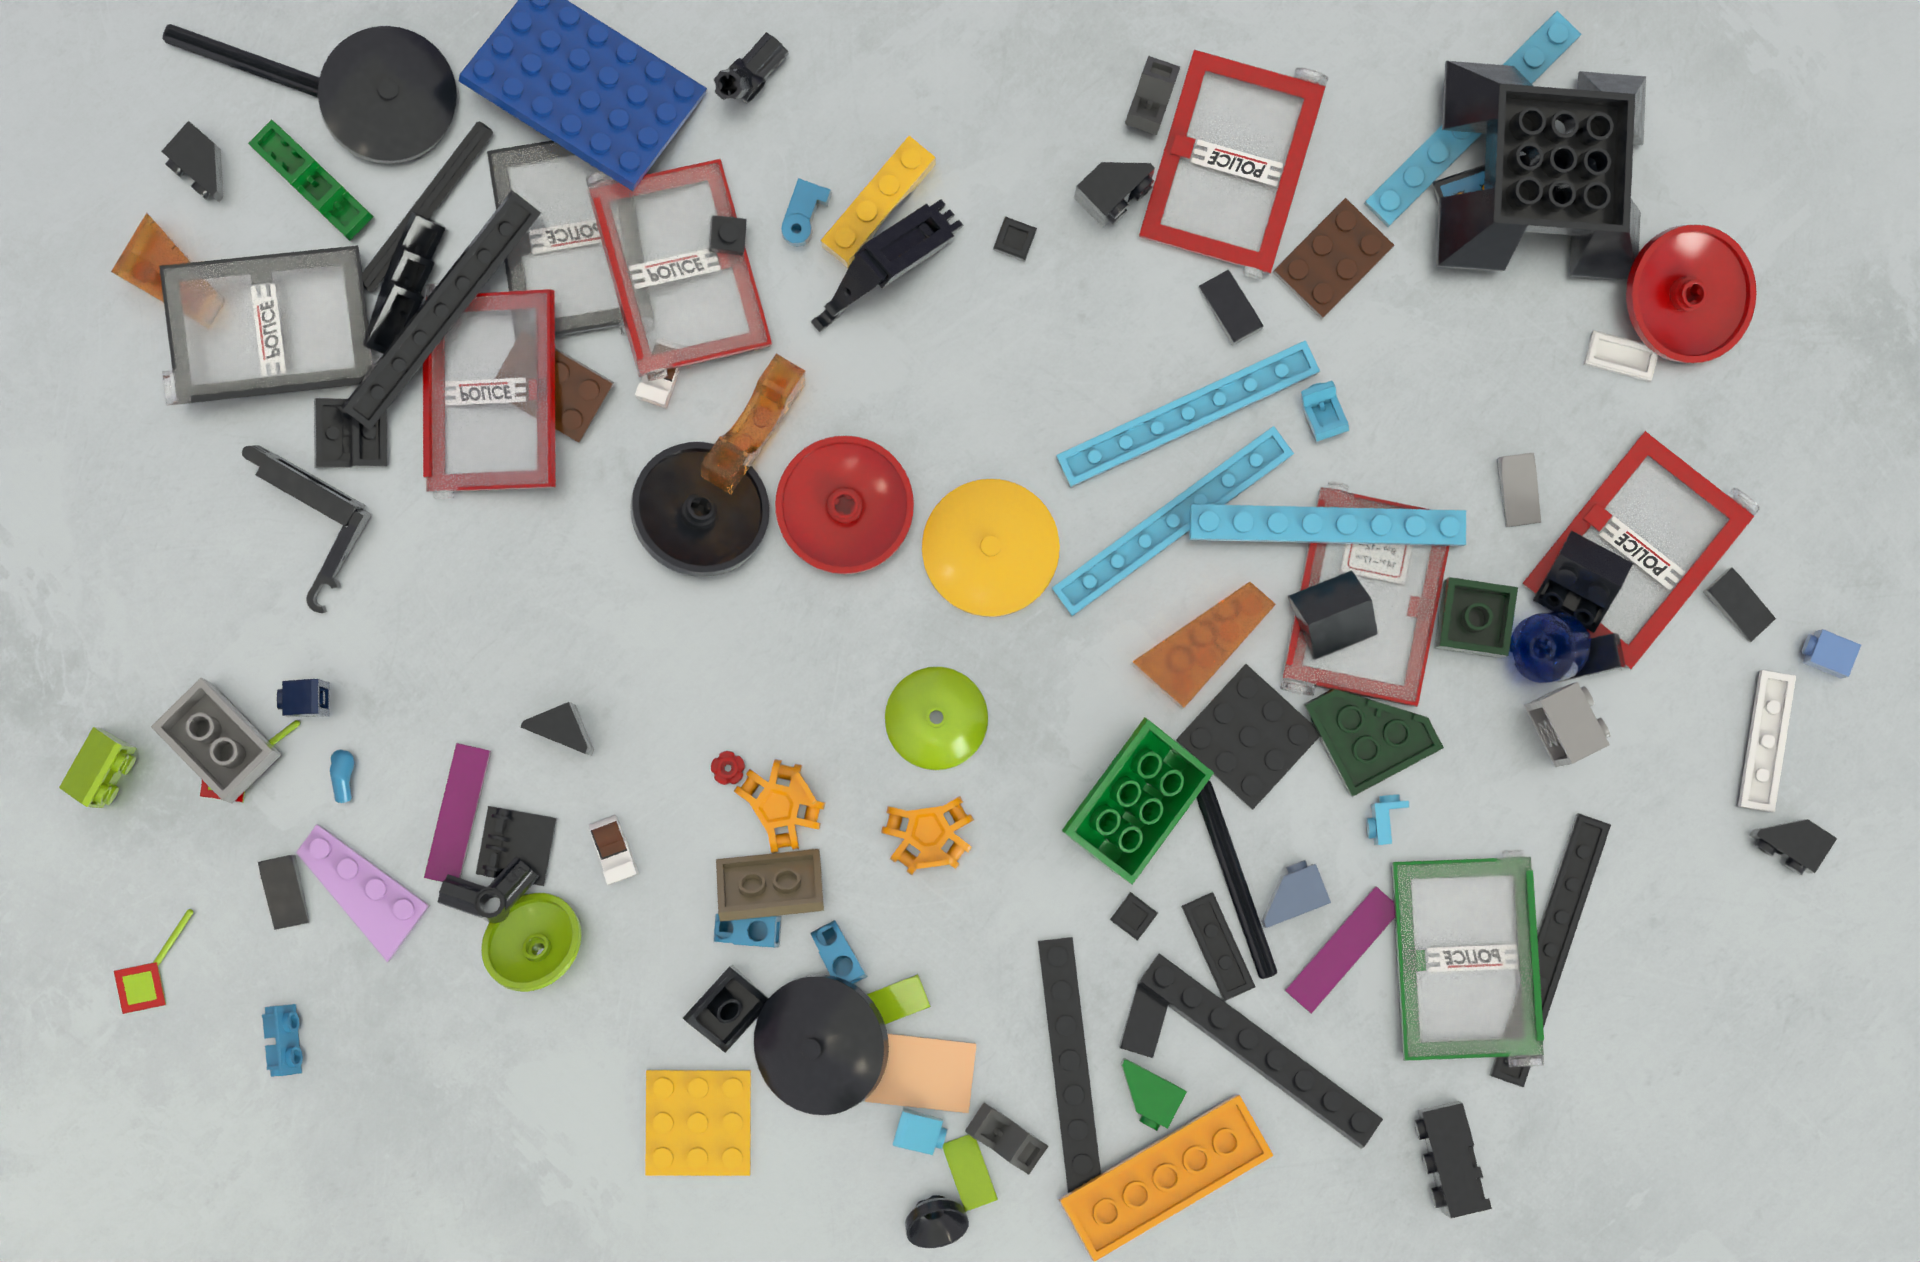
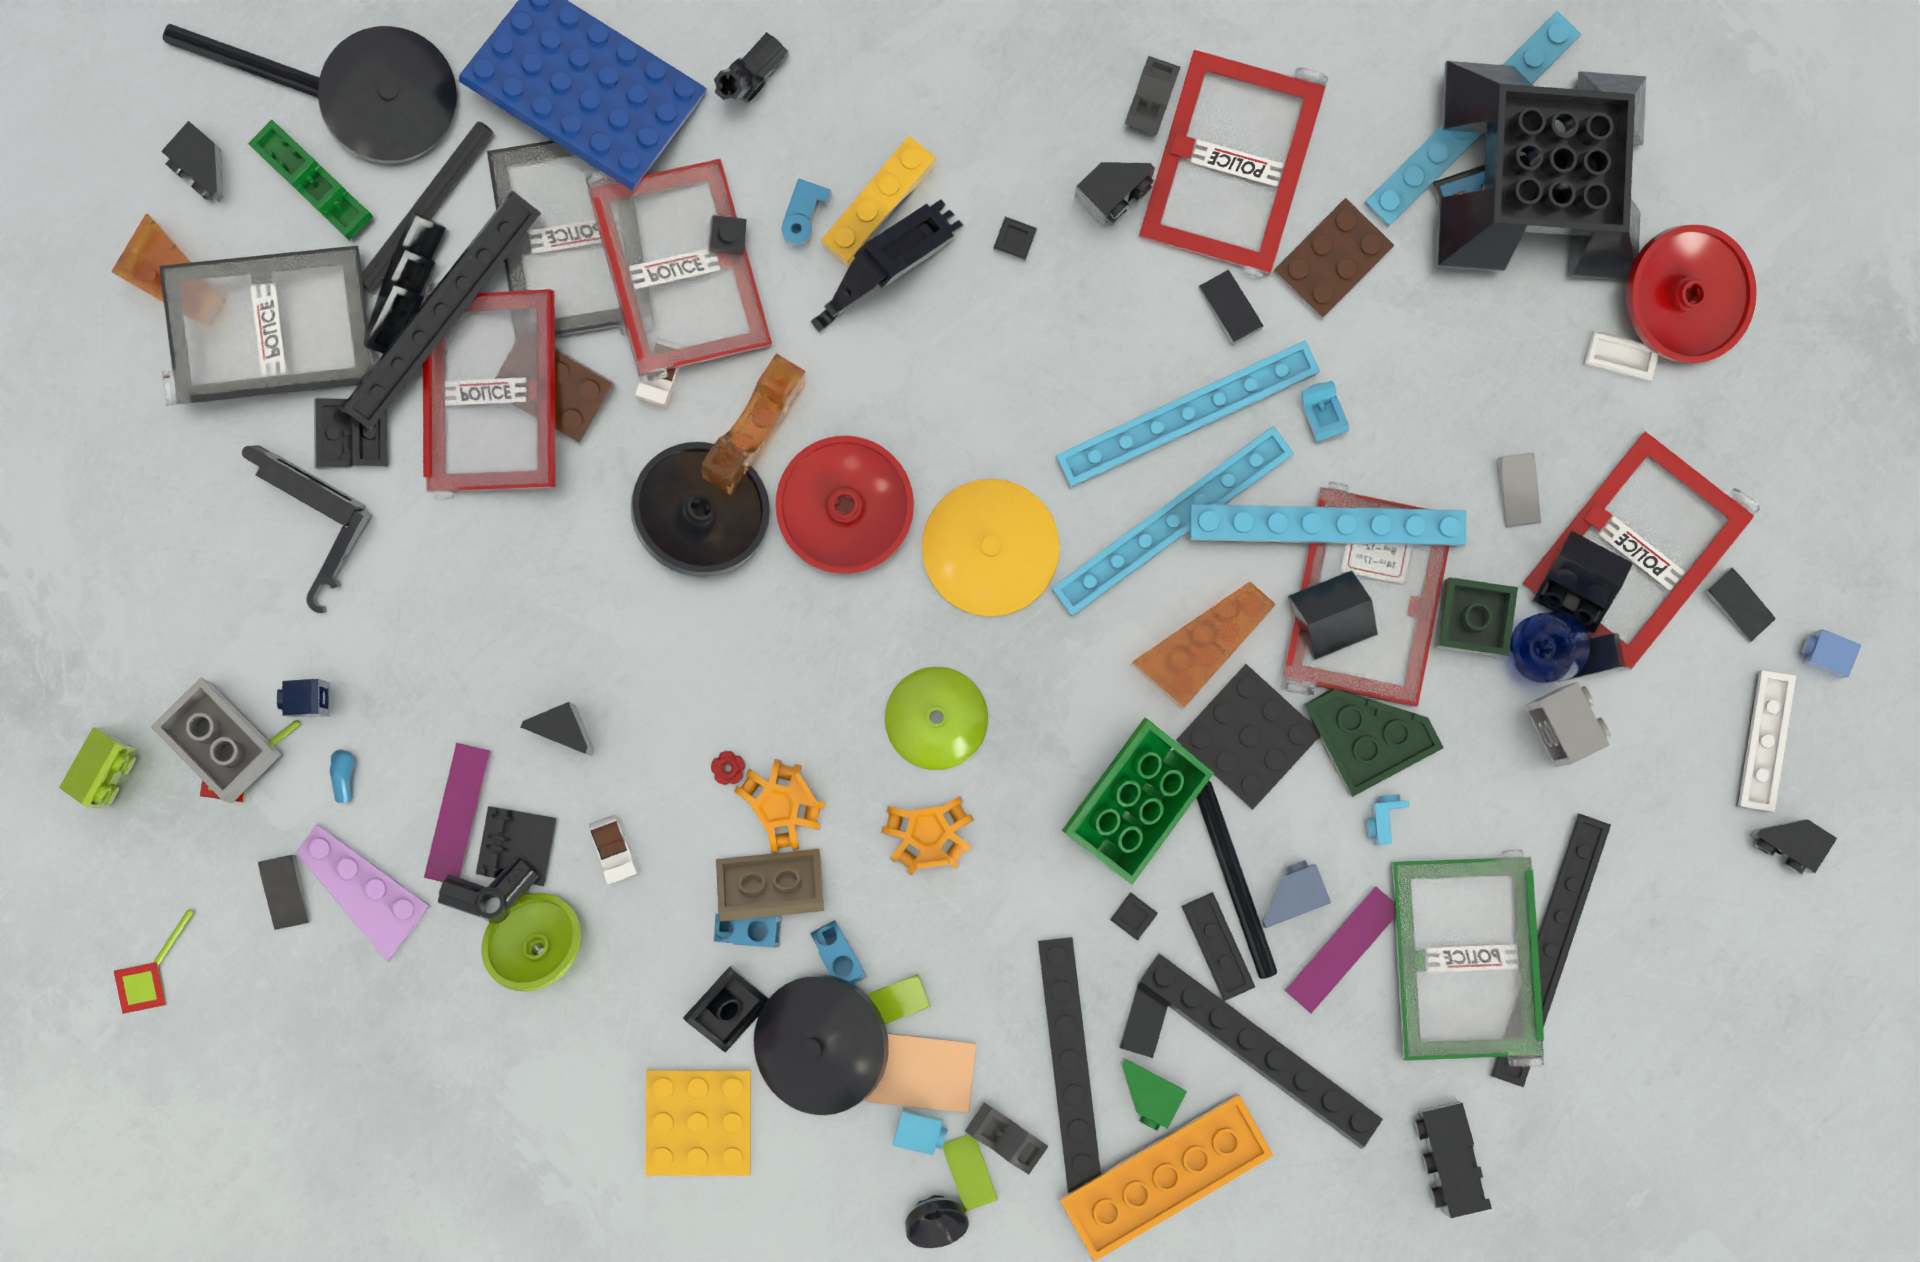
dark azure hinge [262,1004,303,1077] -> none

